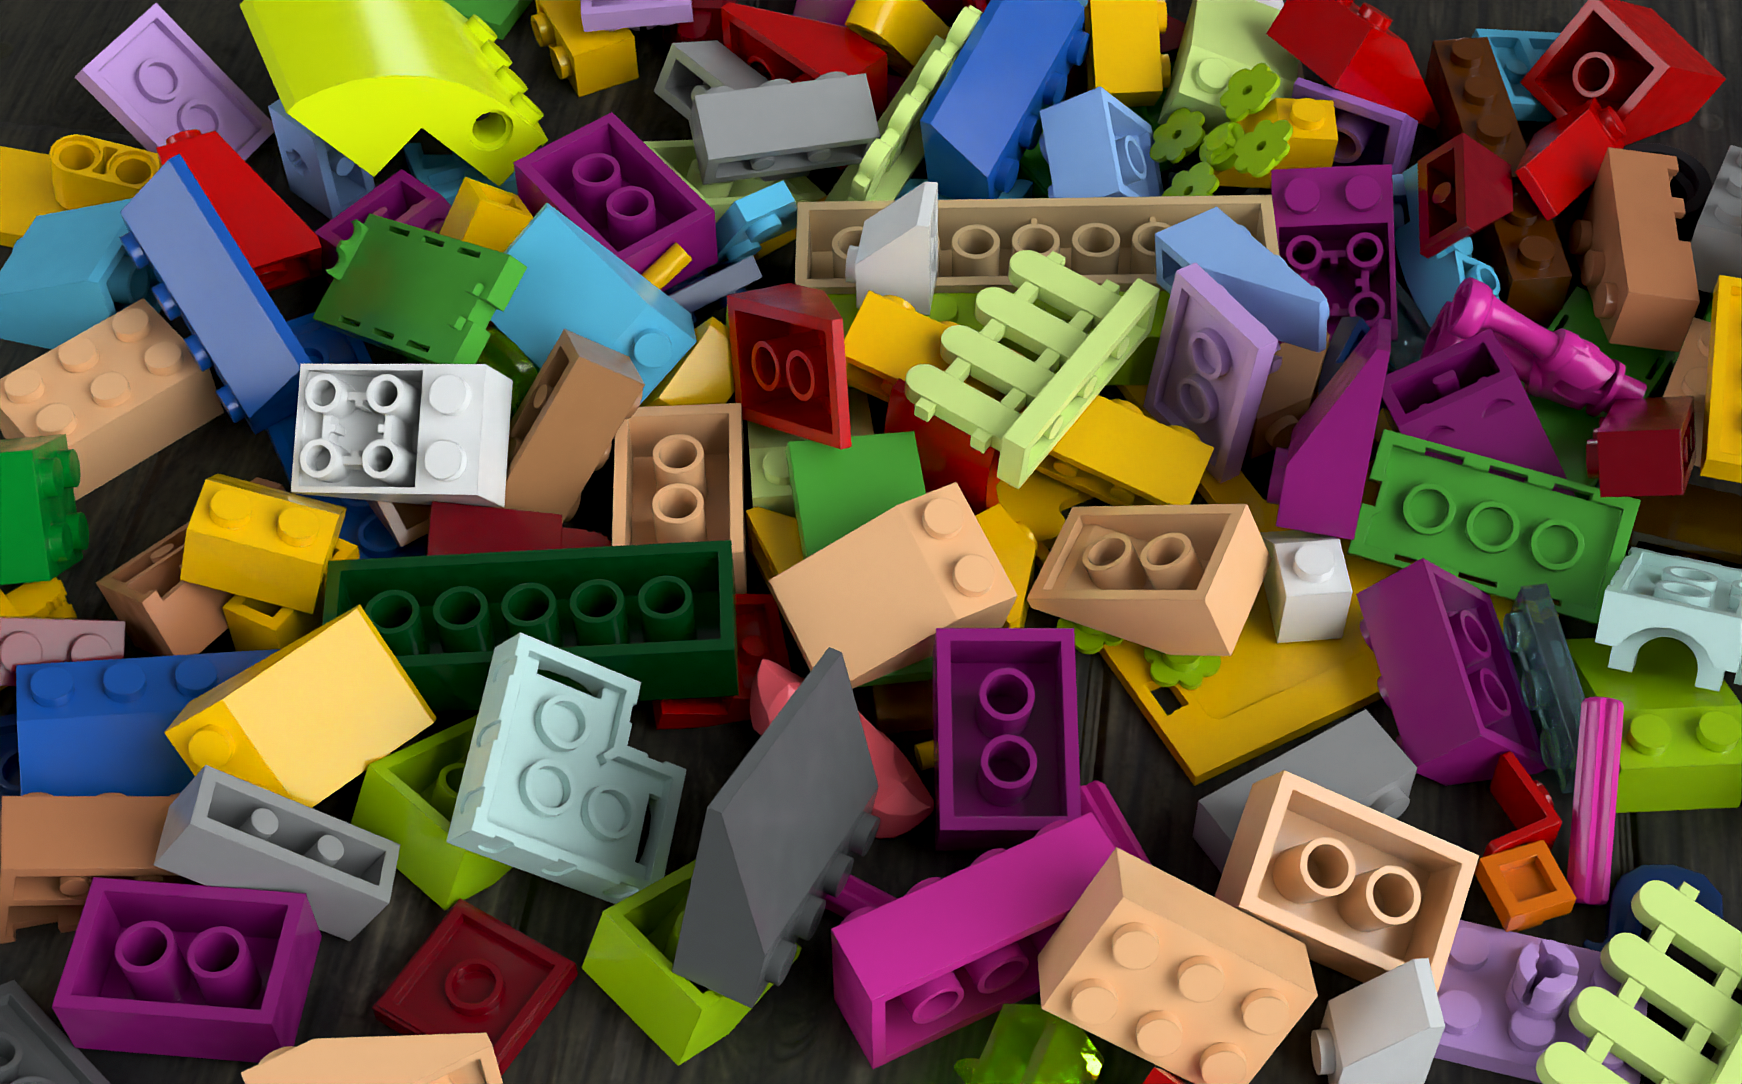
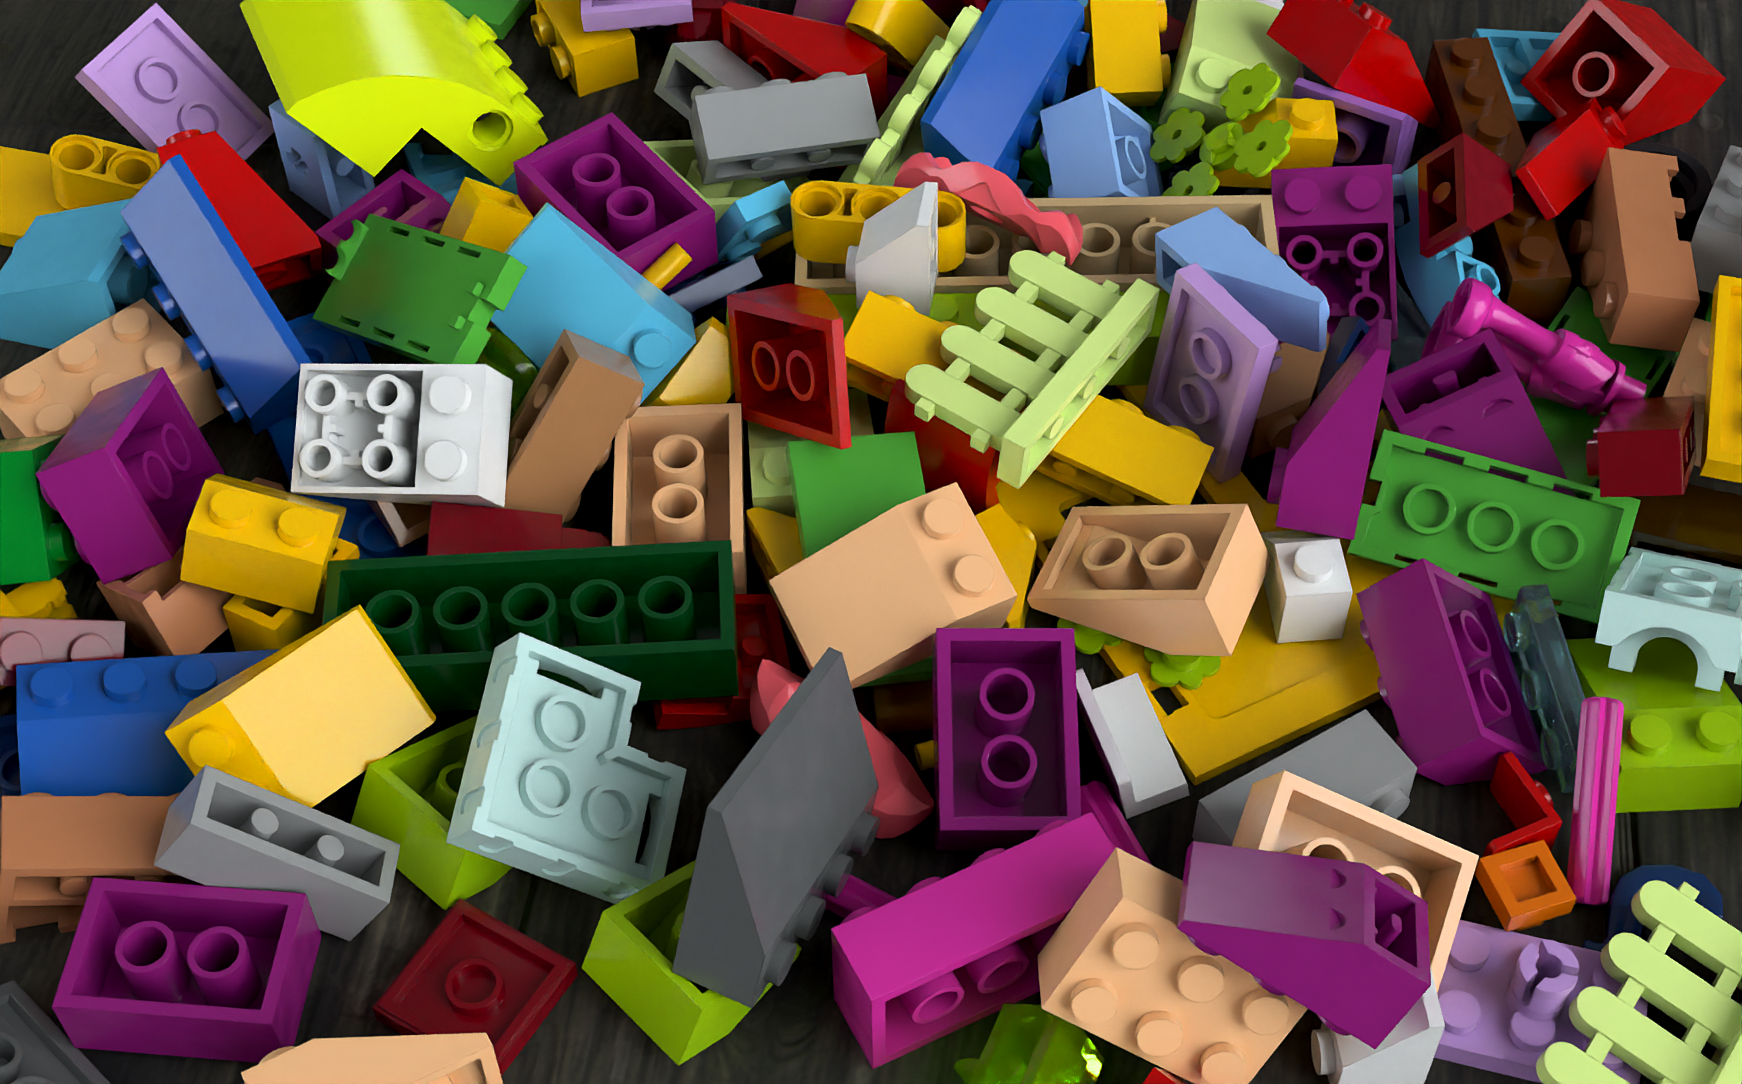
none -> magenta brick [35,367,225,584]
none -> yellow beam [790,180,966,273]
none -> coral piece [893,152,1083,266]
none -> white panel [1076,668,1189,819]
none -> magenta slope [1177,841,1431,1049]

